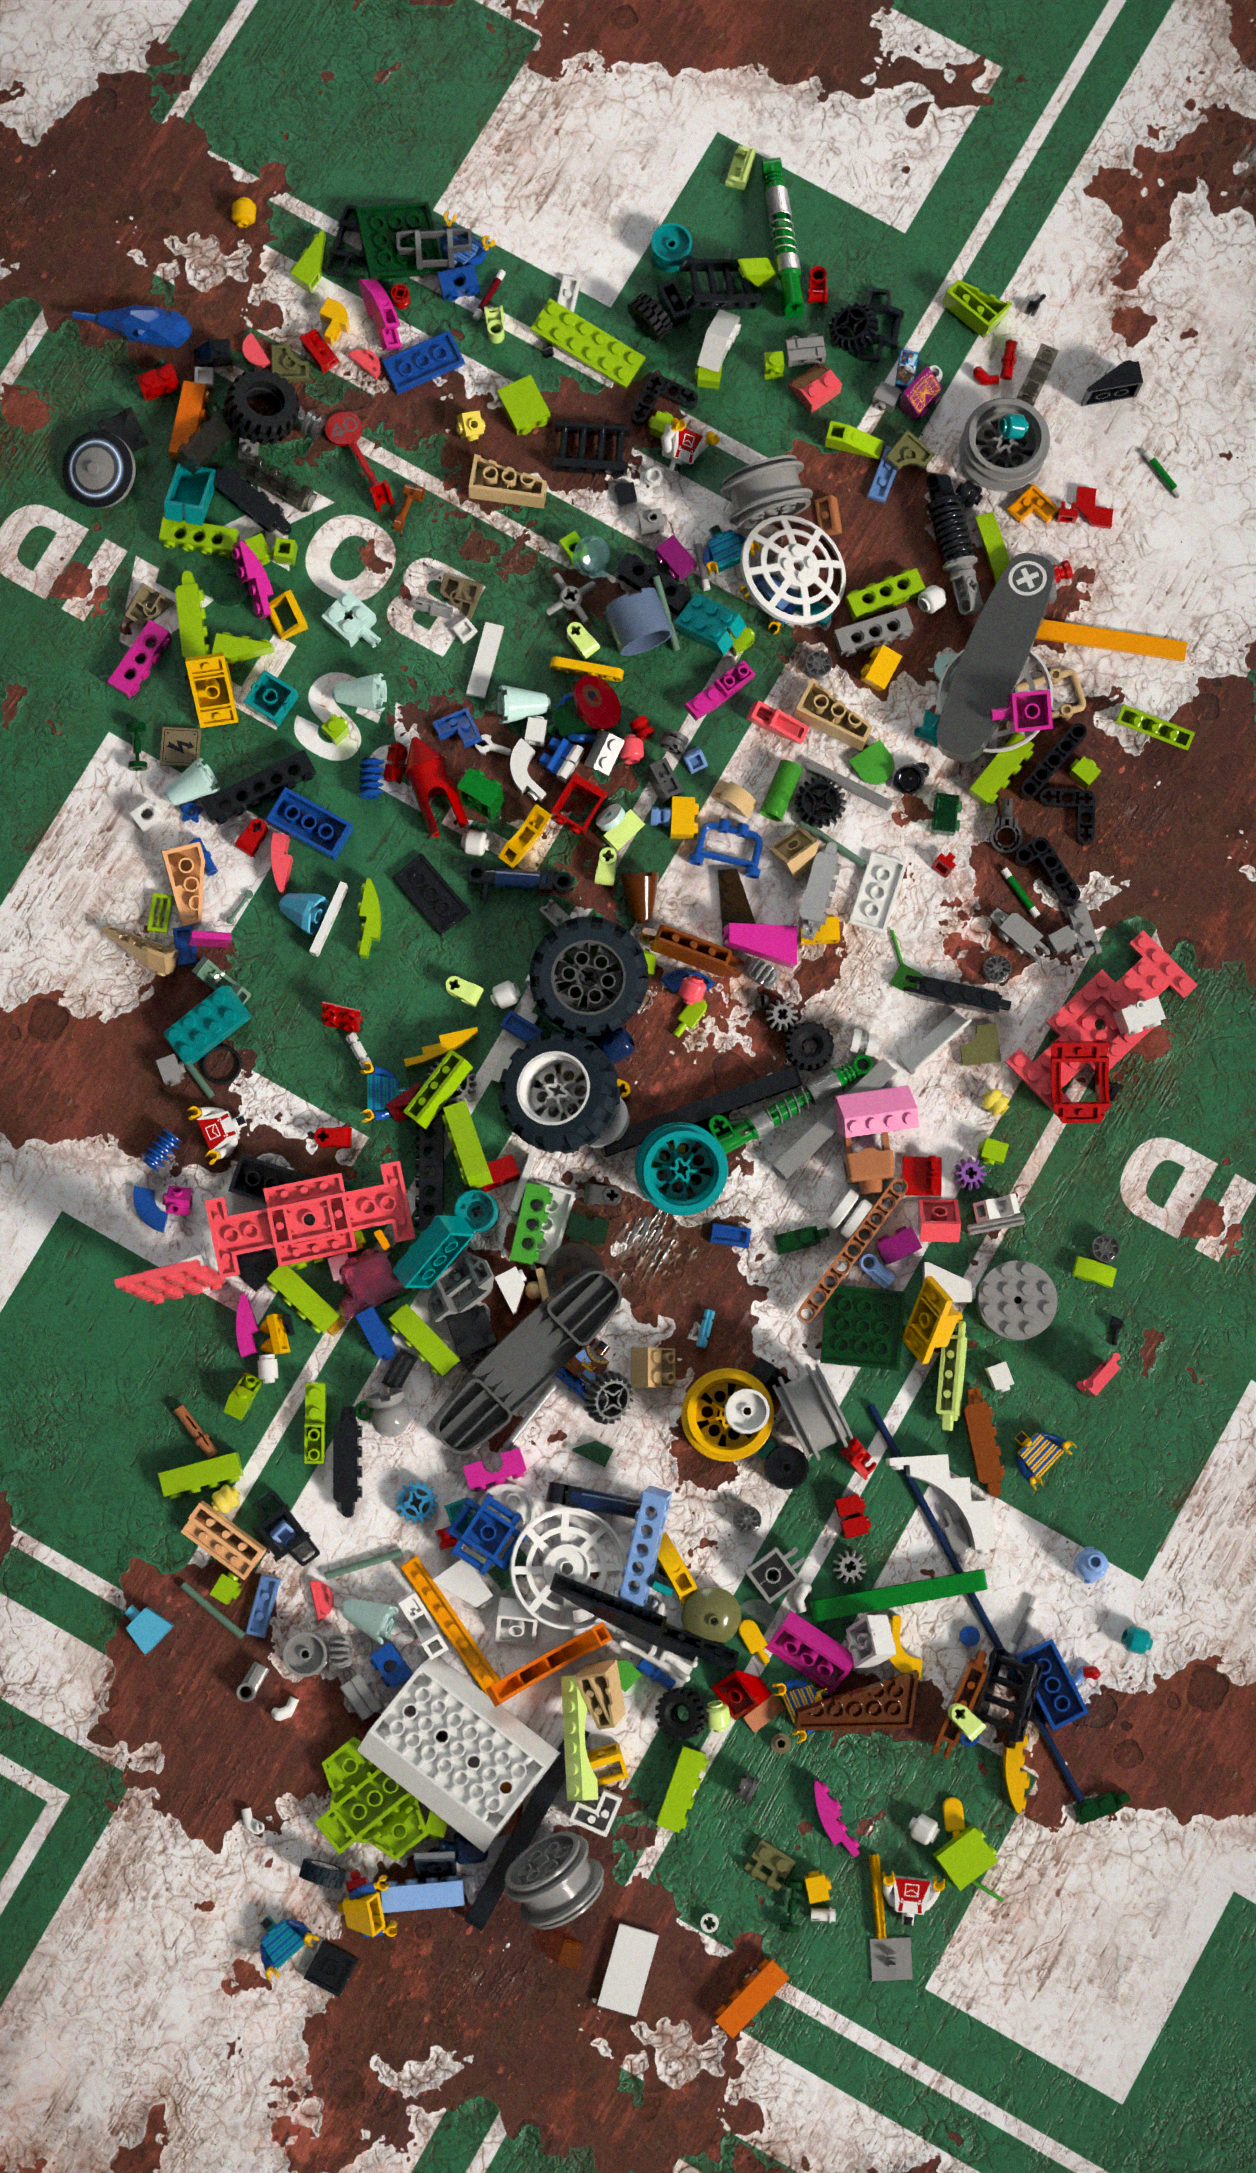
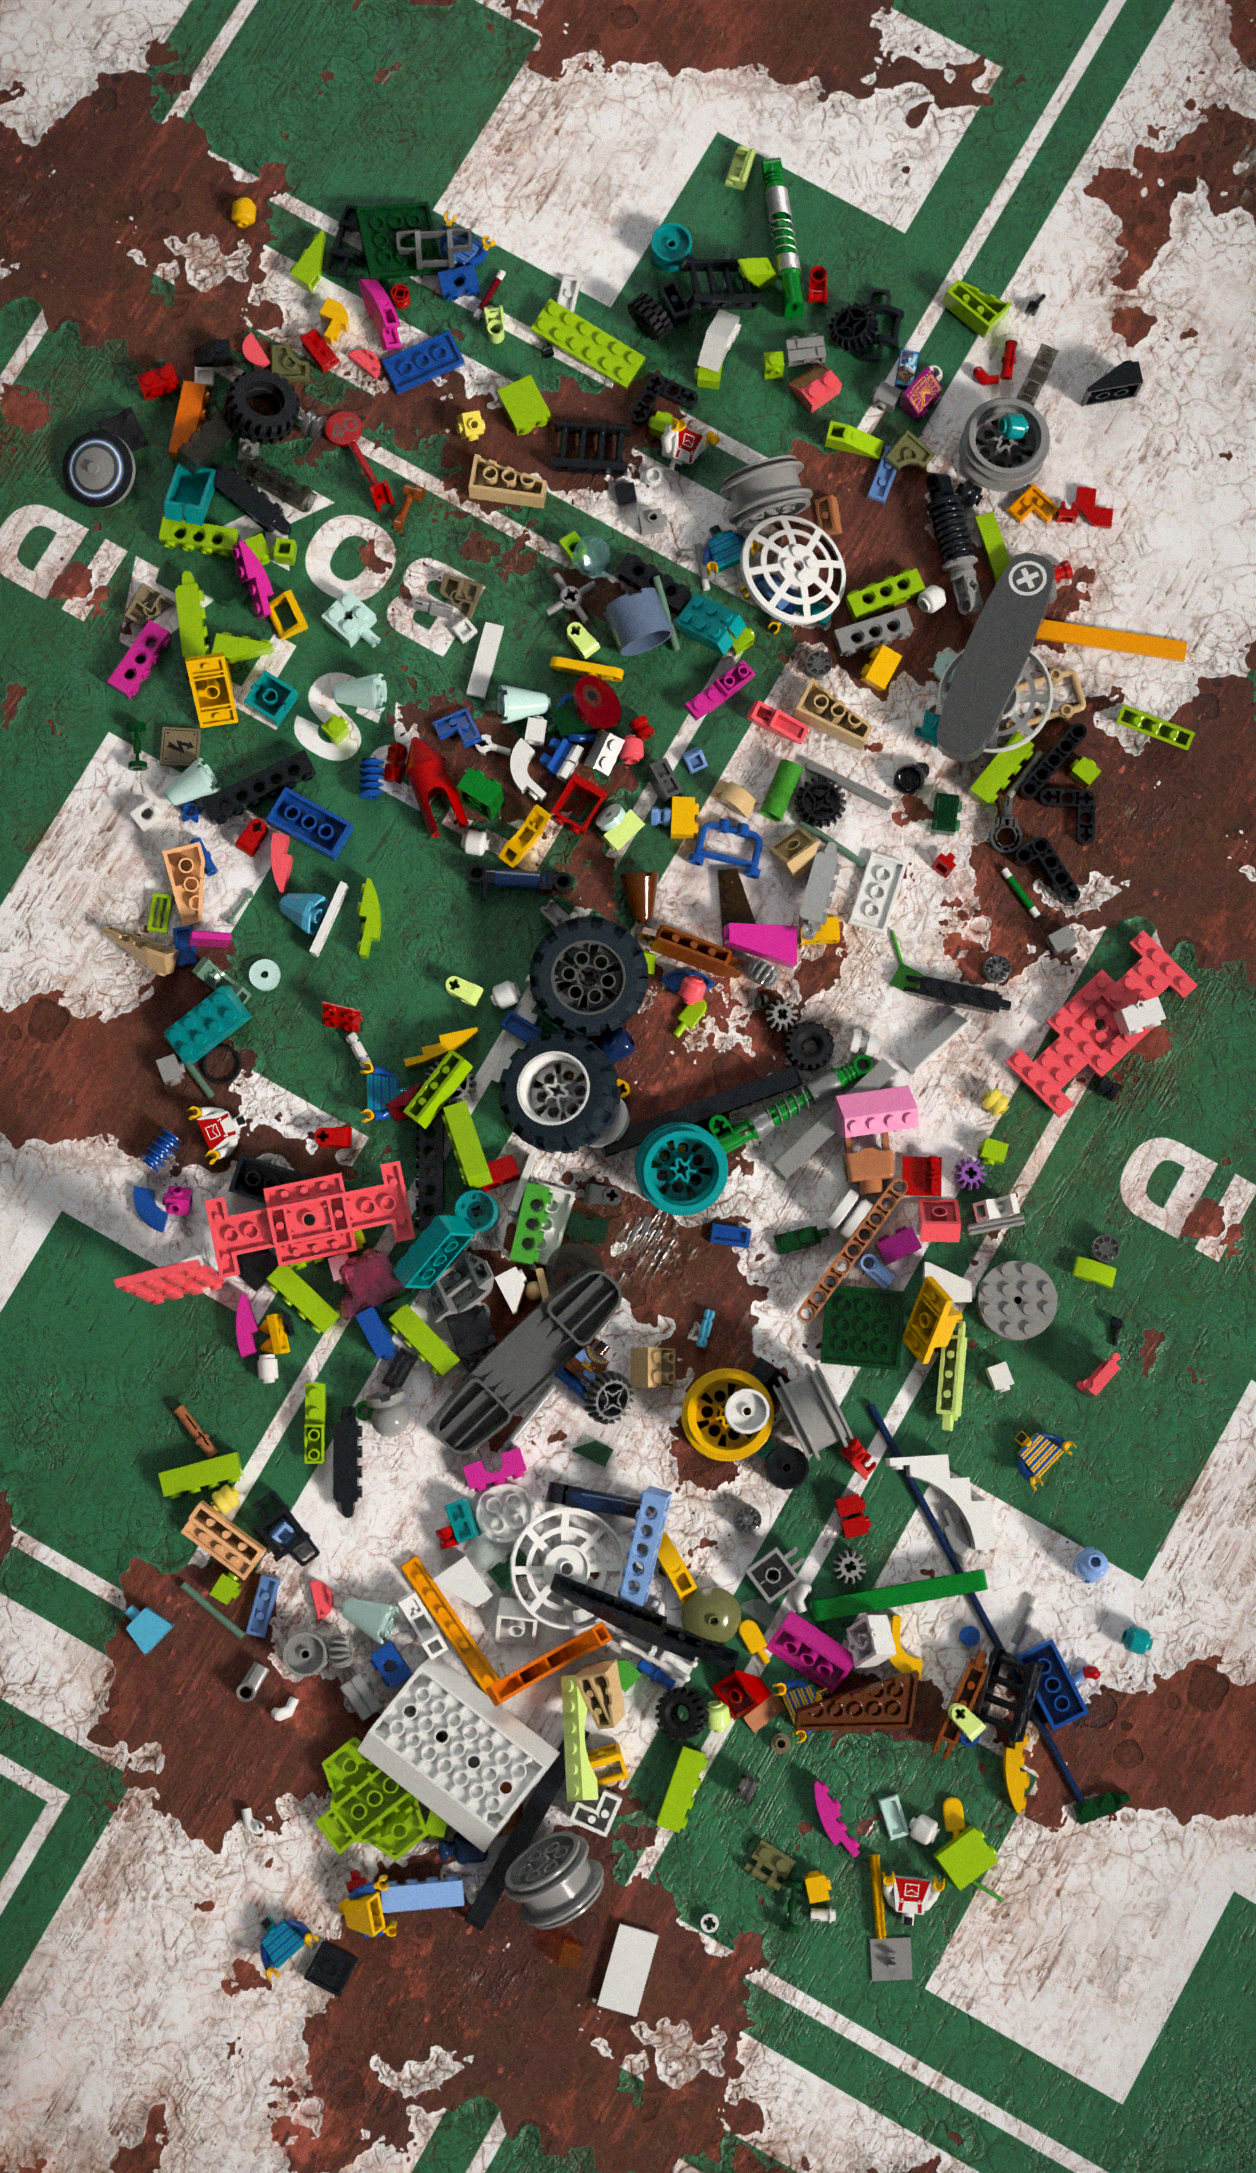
blue piece [72,305,192,348] -> none
lime slope [223,1372,263,1420] -> none
black wheel [299,1858,346,1889] -> none
sand green bar [324,1548,403,1580] -> none
clear yellow tile [326,1317,346,1336] -> none
light orange tile [374,1229,393,1253] -> none
black tile [392,853,471,936] -> none
dark azure gear [395,1480,438,1524] -> none
black tile [414,1852,457,1878] -> none
blue brick [445,1493,527,1576] -> none
yellowish green piece [595,847,617,886] -> none
teal tile [651,1580,673,1596] -> none
magenta brick [655,535,697,583] -> none
flat silver wheel [658,729,689,755] -> none
orange brick [714,1957,790,2038] -> none
bright green tile [848,739,894,785] -> none
olive tile [960,1023,1001,1066] -> none
dark orange hinge [962,1388,1005,1498] -> none
light grey hinge [989,908,1050,964] -> none
dark pink brick [990,690,1053,732] -> none
red wedge [1050,1039,1111,1123] -> none
light grey plate [1066,902,1102,958] -> none
green bar [1143,450,1183,499] -> none
none -> light aqua piece [249,959,281,991]
none -> light aqua tile [878,1794,910,1840]
none -> light grey bar [1005,750,1044,799]

